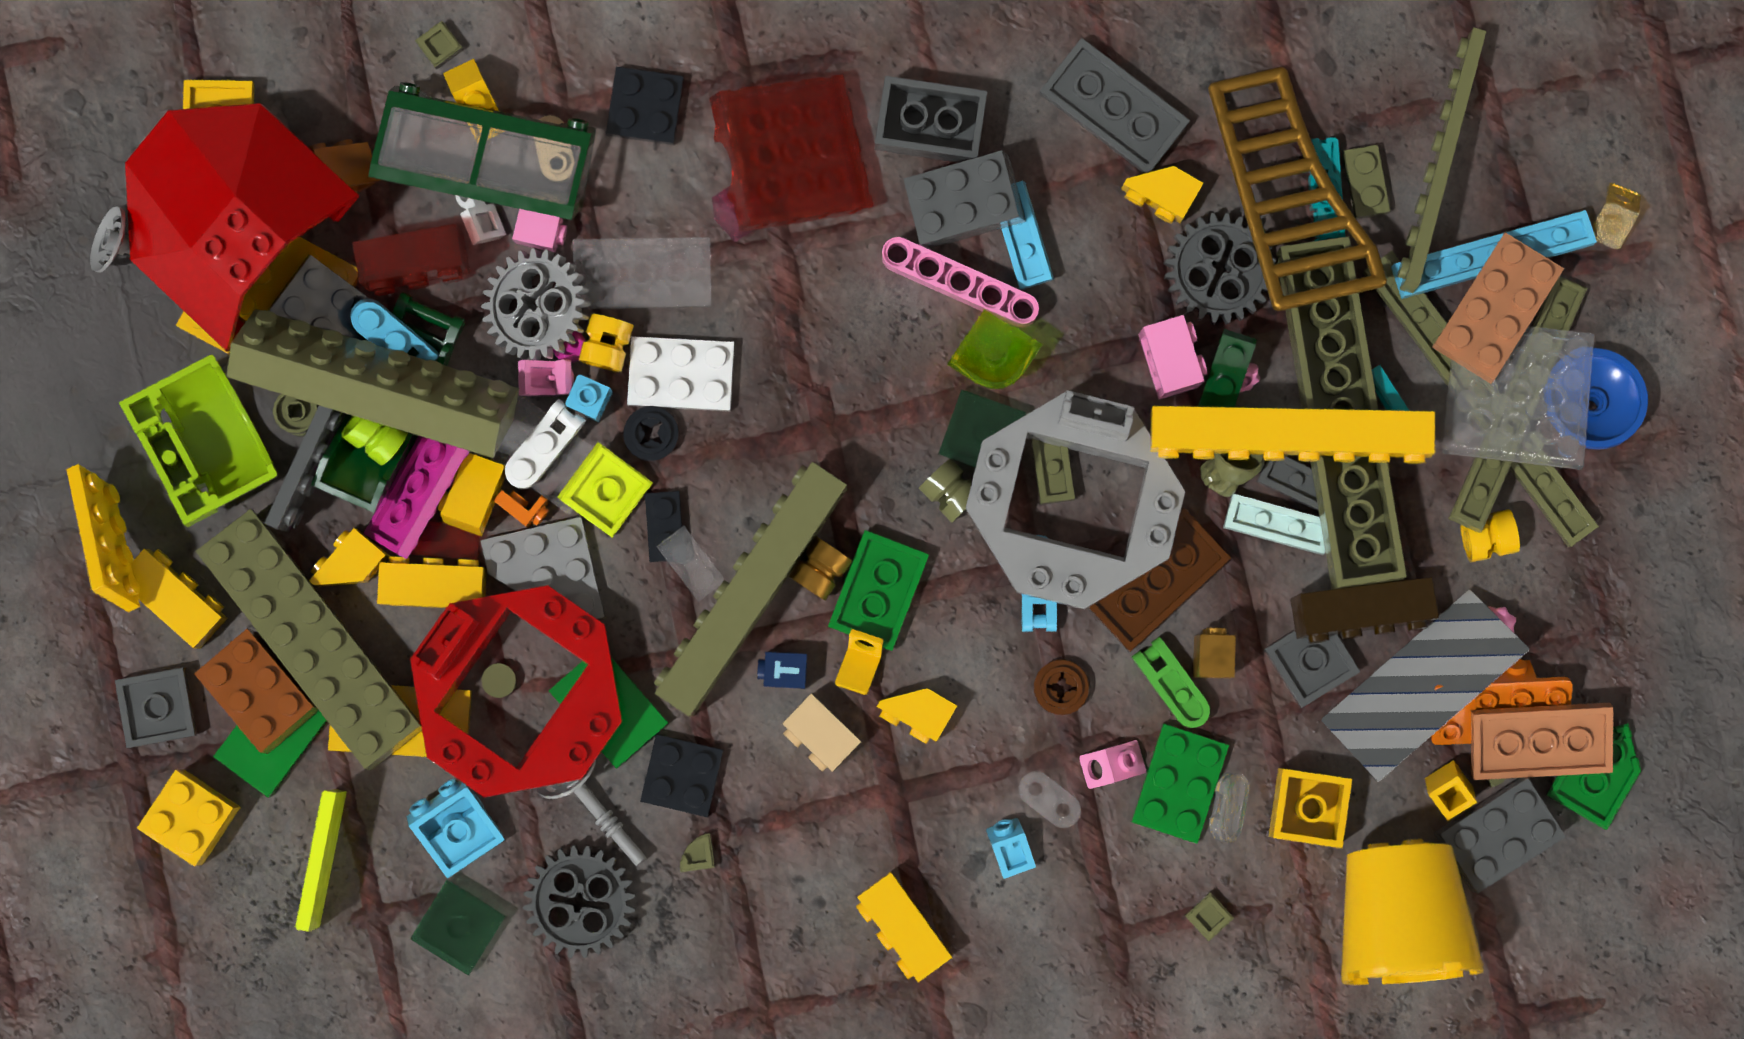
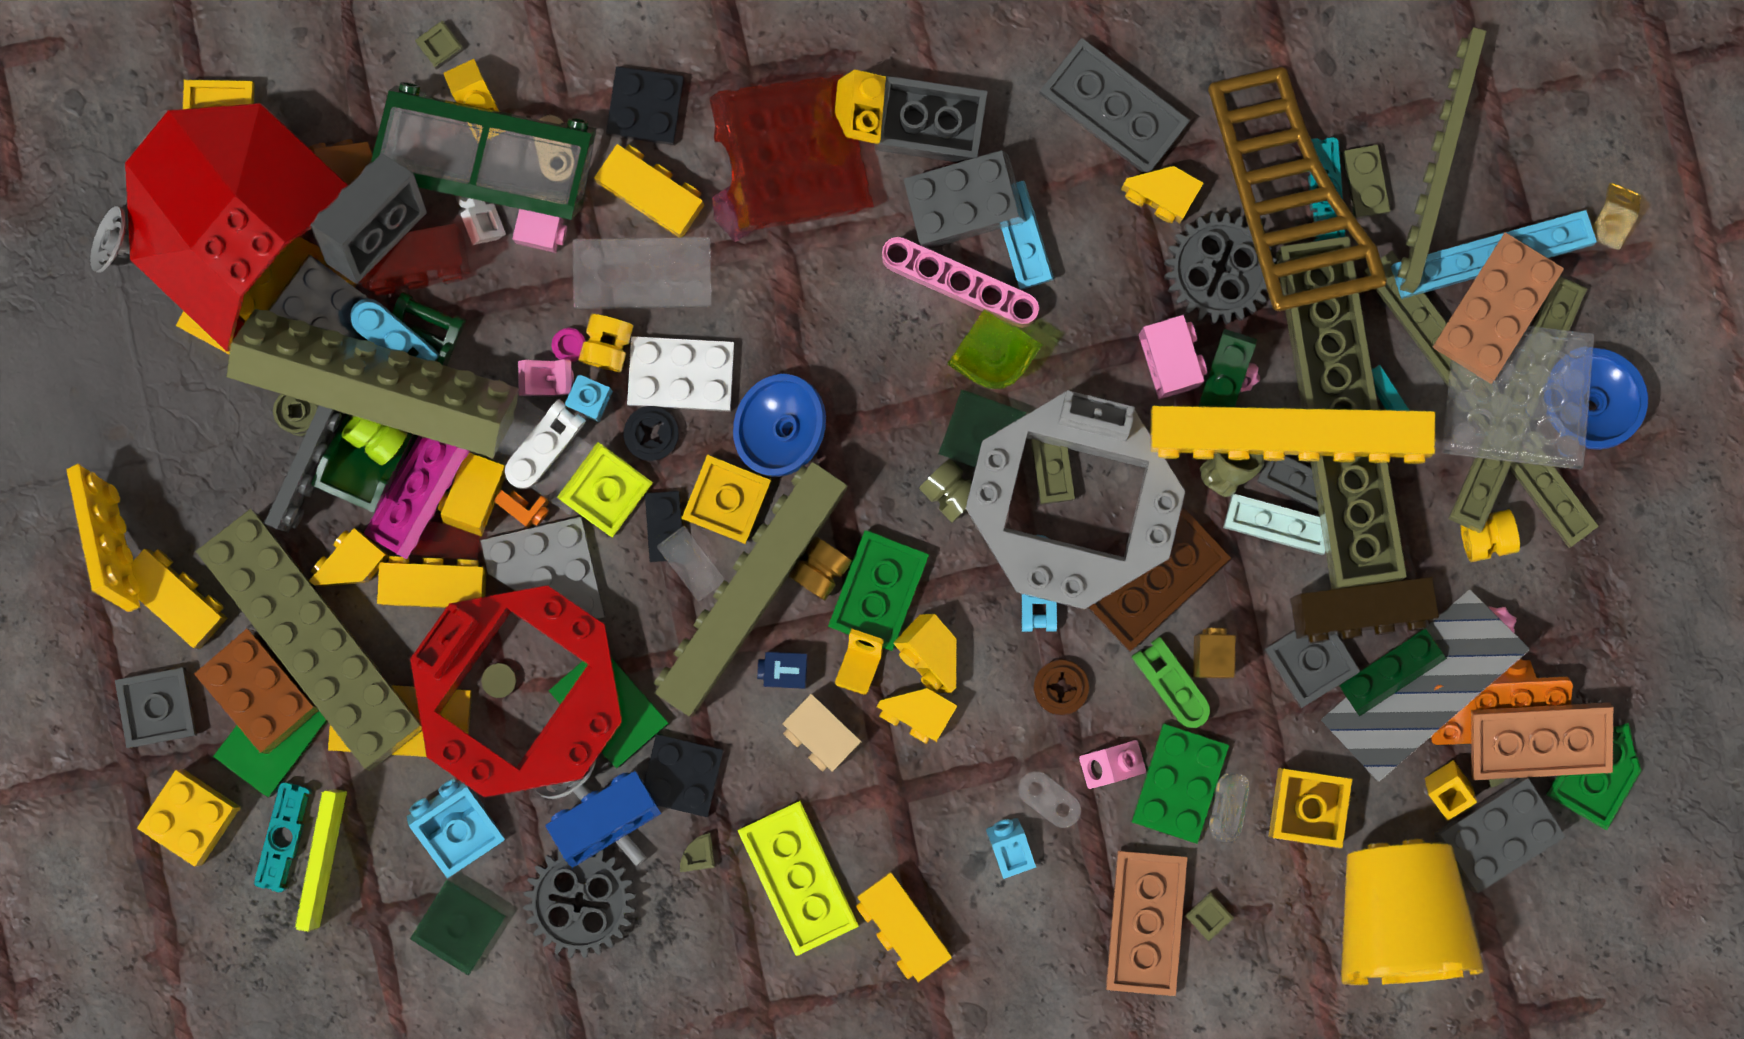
lime piece [119,355,278,527] -> none
light grey gear [481,249,591,360] -> none
none -> teal piece [254,782,312,892]
none -> dark grey brick [311,153,427,284]
none -> blue brick [545,771,662,868]
none -> yellow brick [594,144,704,239]
none -> yellow plate [682,455,771,545]
none -> blue dish [733,374,826,477]
none -> neon yellow tile [737,801,859,956]
none -> yellow slope [835,69,886,144]
none -> yellow slope [893,614,957,693]
none -> nougat plate [1106,850,1187,996]
none -> dark green plate [1339,628,1447,716]

